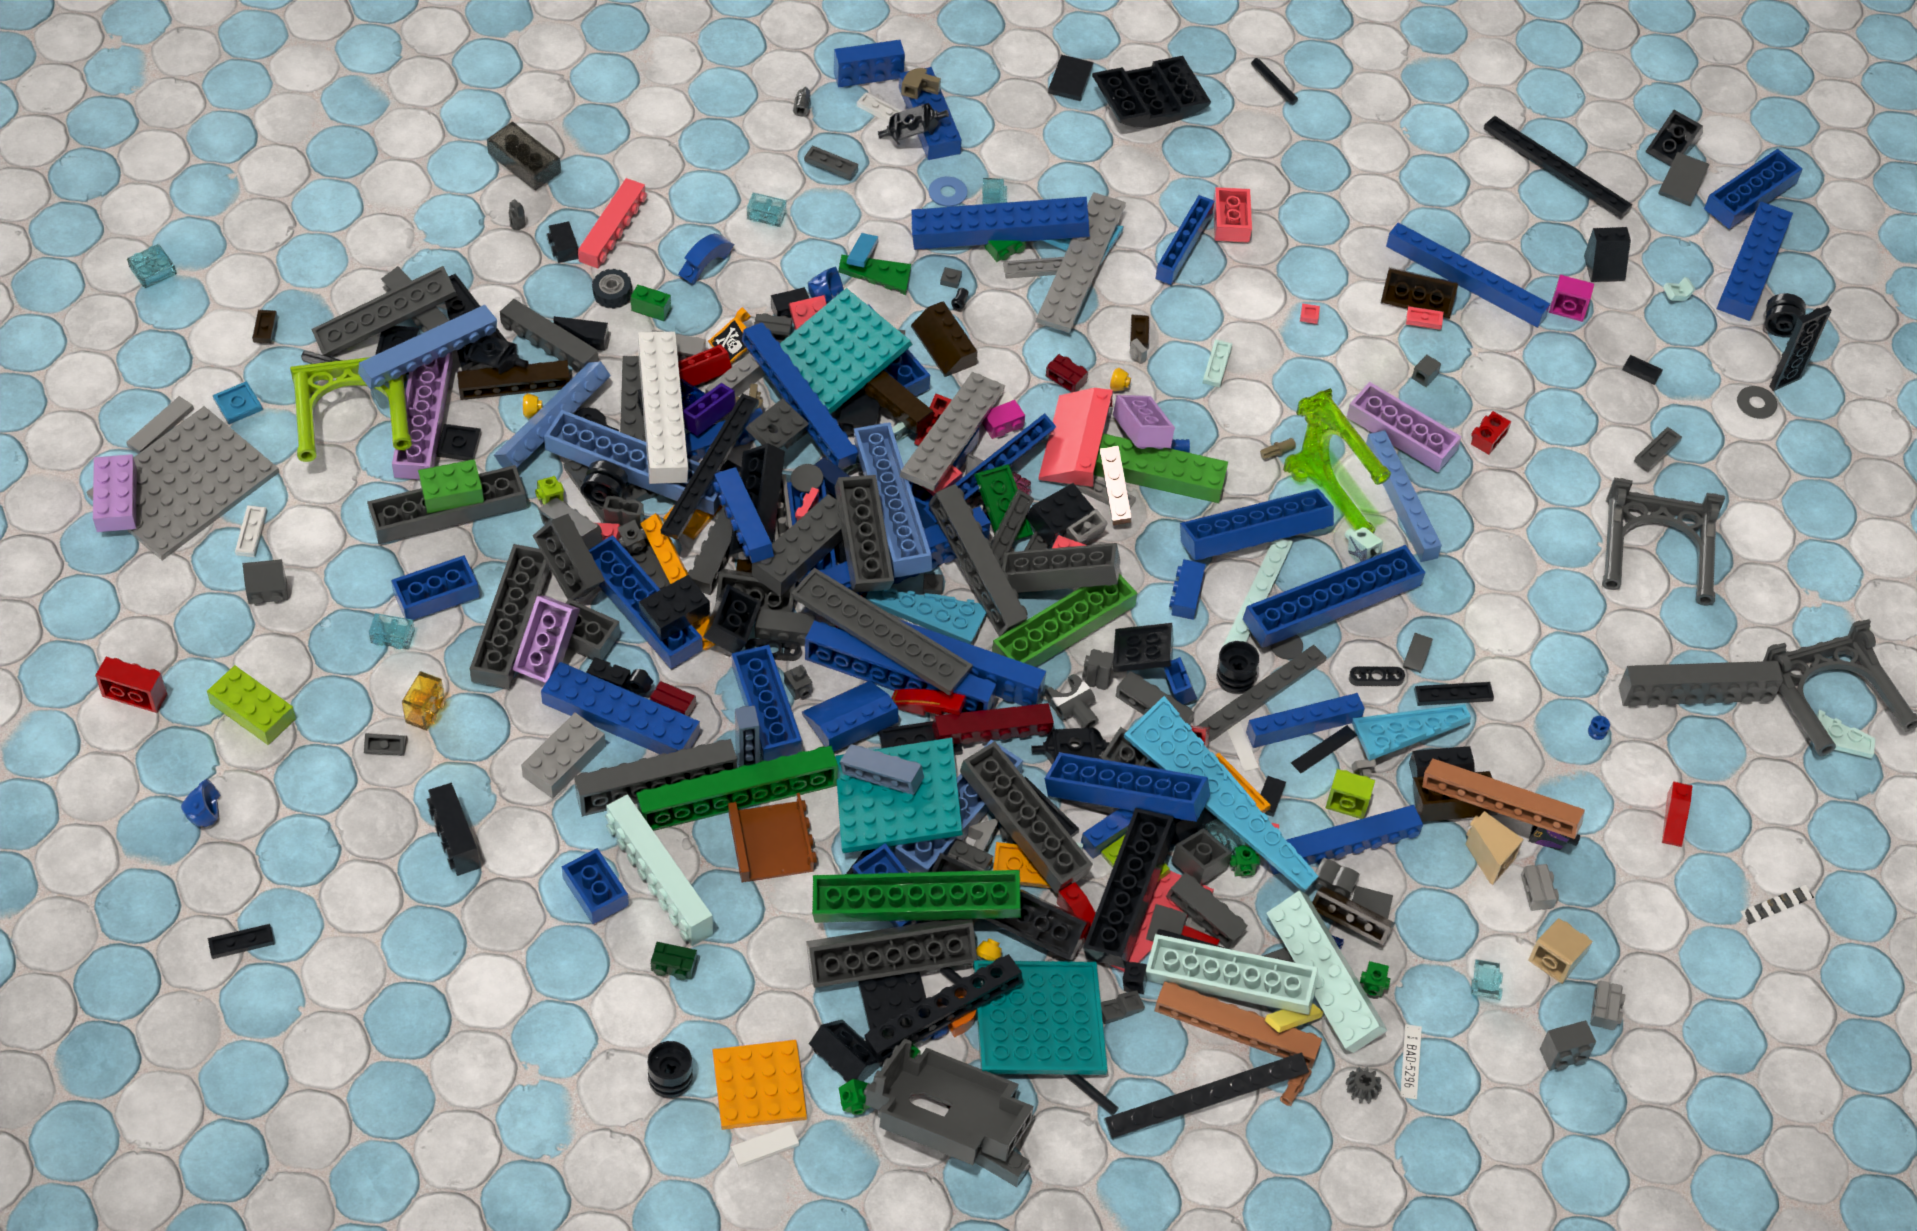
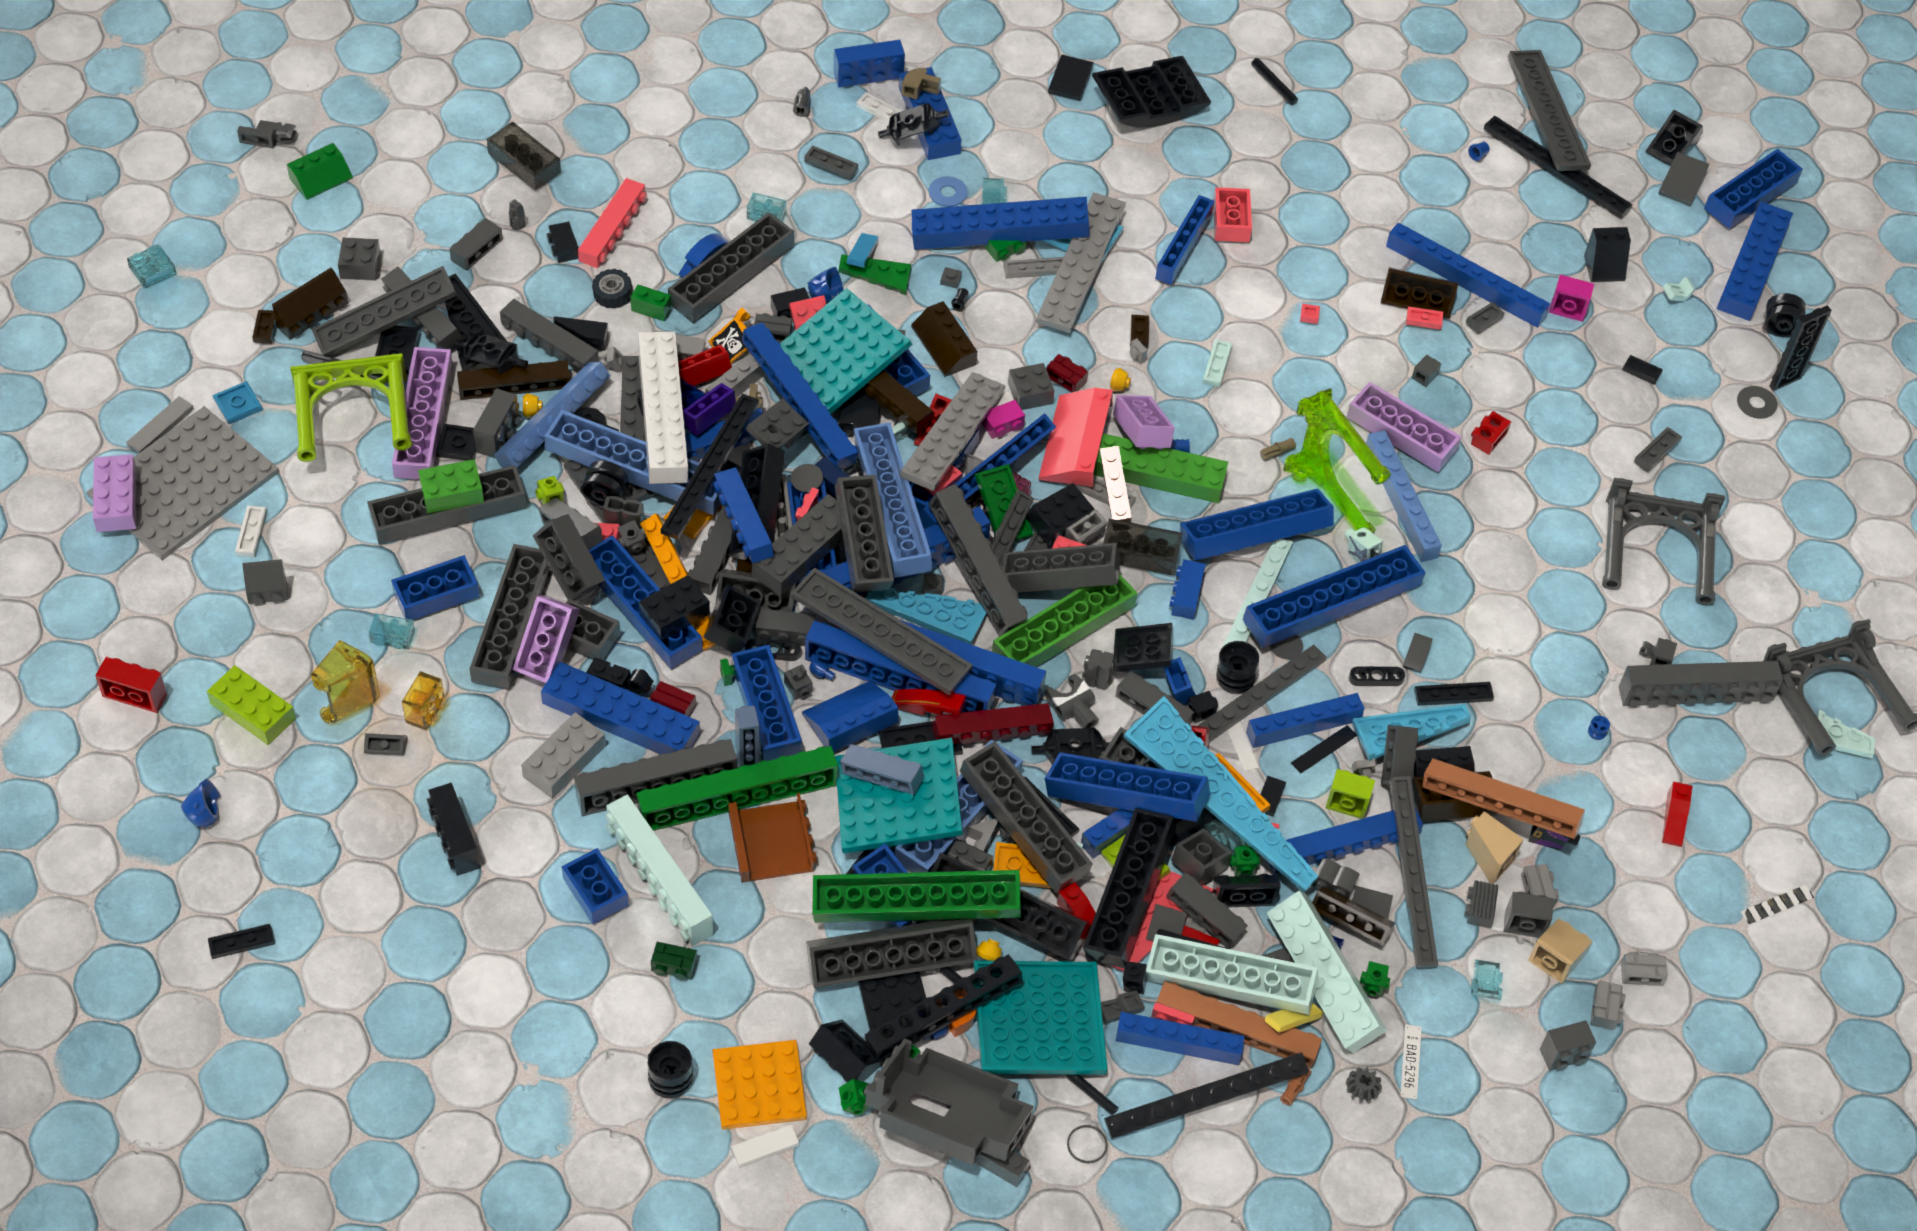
medium blue brick [358,305,497,390] -> none
none -> dark grey plate [237,120,297,149]
none -> dark brown slope [272,267,348,340]
none -> green slope [287,143,353,200]
none -> clear yellow windscreen [311,640,380,723]
none -> dark grey brick [338,237,381,281]
none -> dark grey brick [449,218,503,271]
none -> dark grey brick [473,389,521,459]
none -> light grey tile [603,346,623,372]
none -> dark grey brick [668,212,794,322]
none -> green plate [720,658,735,686]
none -> blue cylinder [809,660,836,680]
none -> dark grey brick [1008,363,1055,410]
none -> dark grey piece [1067,1125,1108,1164]
none -> clear smoke brick [1103,518,1183,576]
none -> blue brick [1115,1012,1245,1066]
none -> coral plate [1151,1002,1195,1026]
none -> black brick [1187,691,1218,723]
none -> black slope [1213,874,1281,908]
none -> dark grey brick [1381,725,1418,785]
none -> dark grey plate [1389,776,1438,968]
none -> dark grey brick [1464,880,1498,928]
none -> dark grey plate [1466,302,1505,333]
none -> blue piece [1468,141,1490,161]
none -> dark grey brick [1503,891,1553,938]
none -> dark grey plate [1508,50,1591,171]
none -> light grey brick [1621,952,1668,986]
none -> dark grey brick [1639,638,1677,665]

